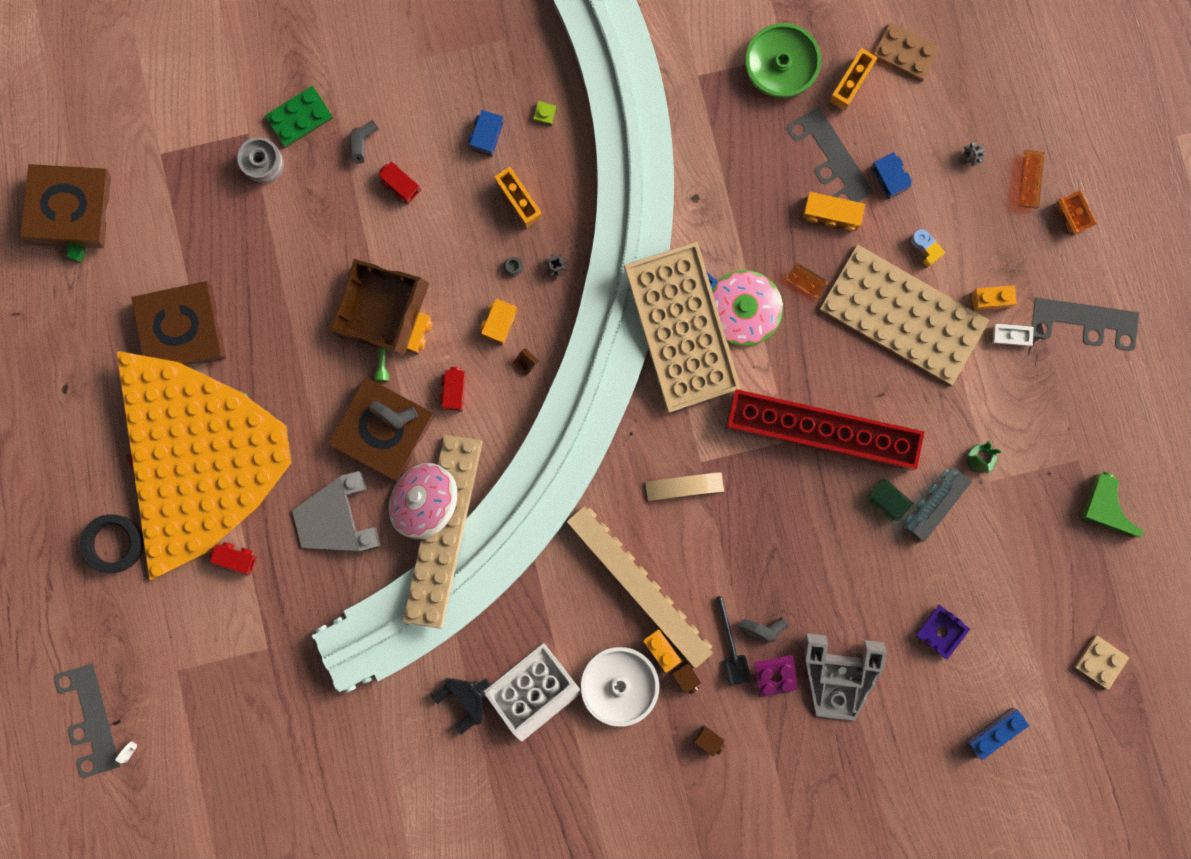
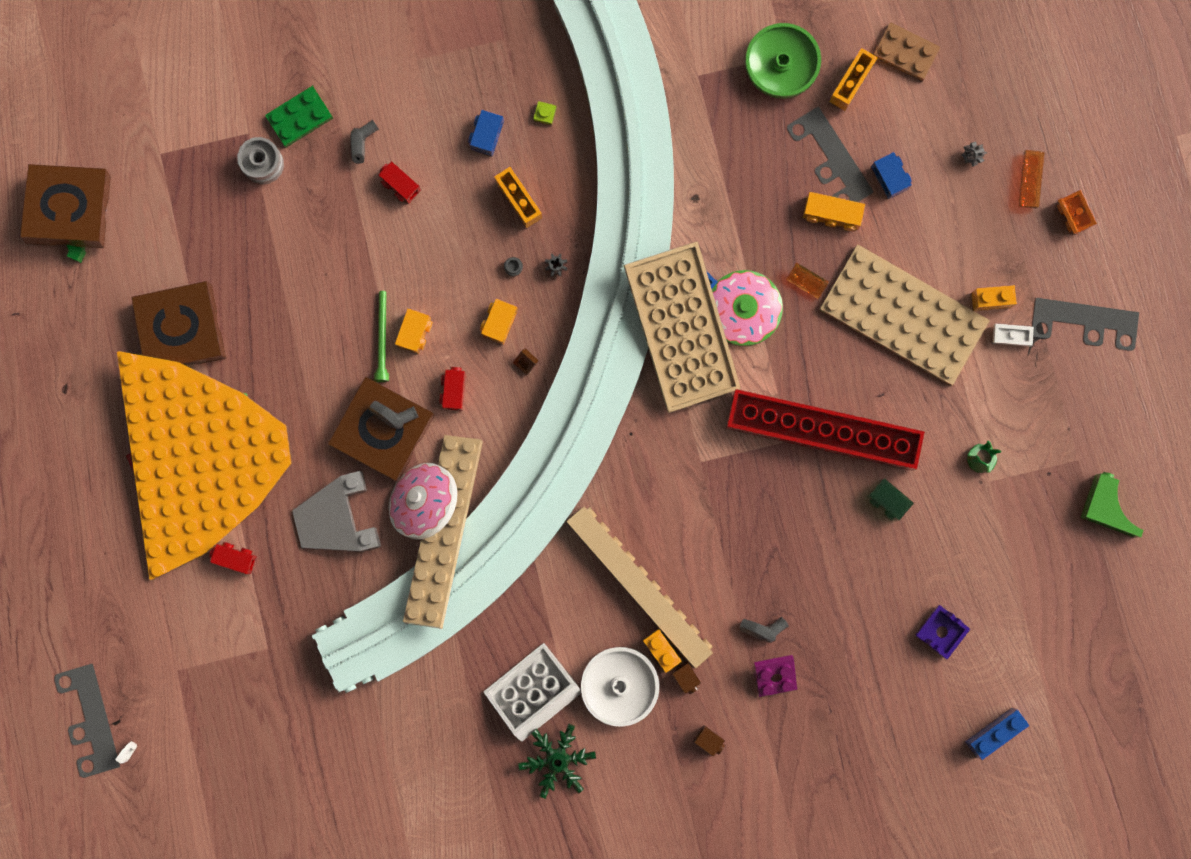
black tyre [80,514,143,573] -> none
reddish brown tile [329,259,429,355] -> none
black connector [430,678,491,735] -> none
tan slope [645,473,724,501] -> none
black piece [716,596,752,686] -> none
light grey wedge [804,633,887,721] -> none
piece [903,467,972,542] -> none
leg [911,229,945,268] -> none
tan plate [1074,635,1130,690] -> none
none -> dark green piece [518,723,596,799]

